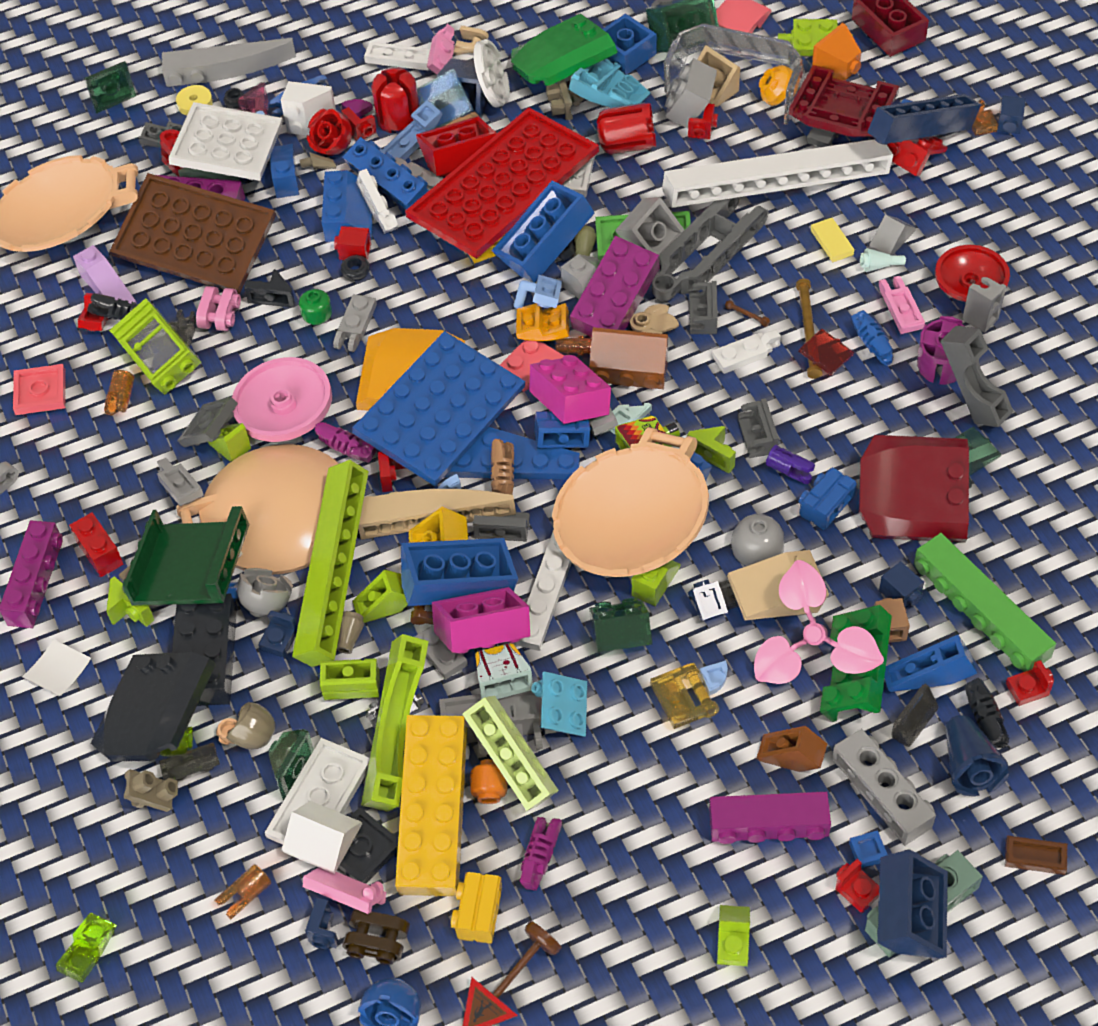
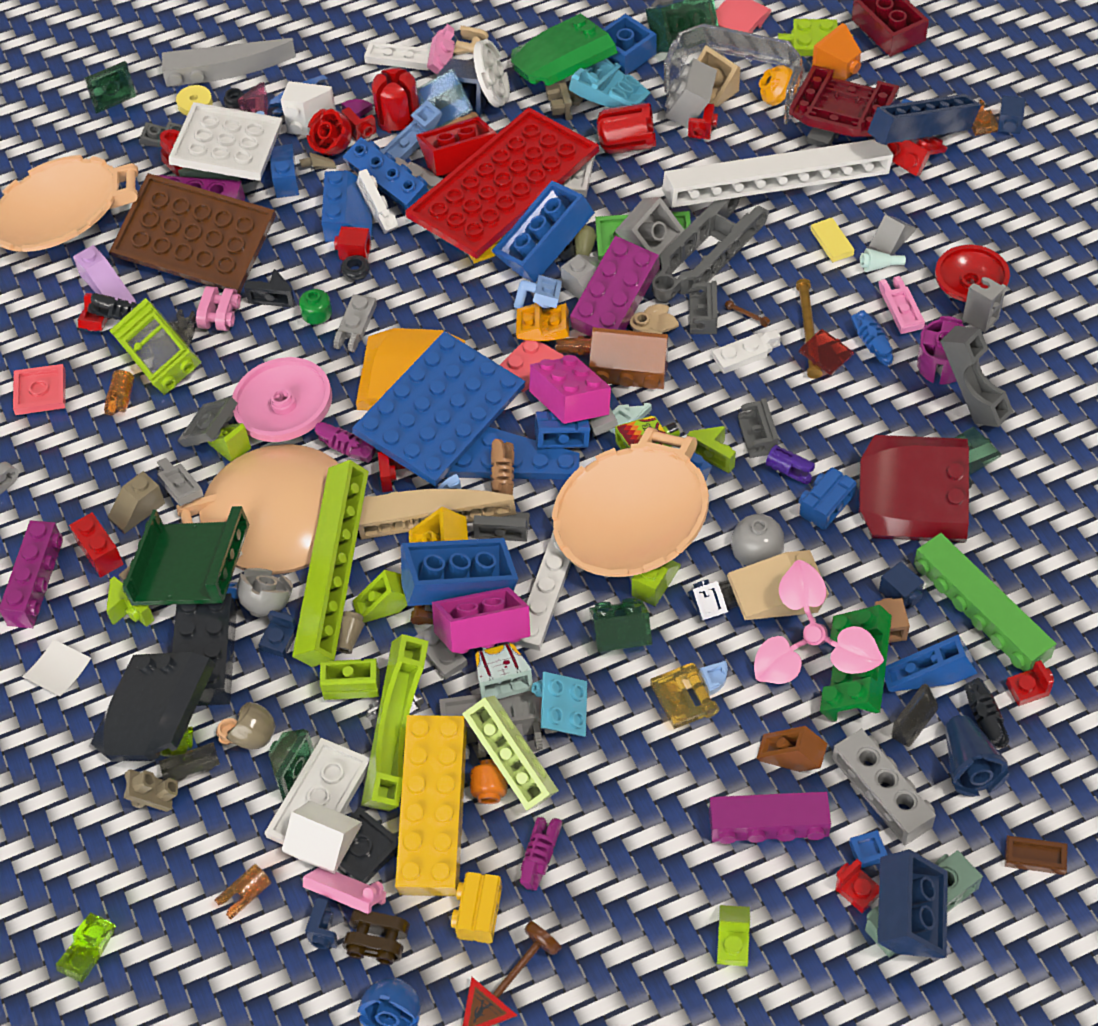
none -> dark tan slope [108,471,165,534]

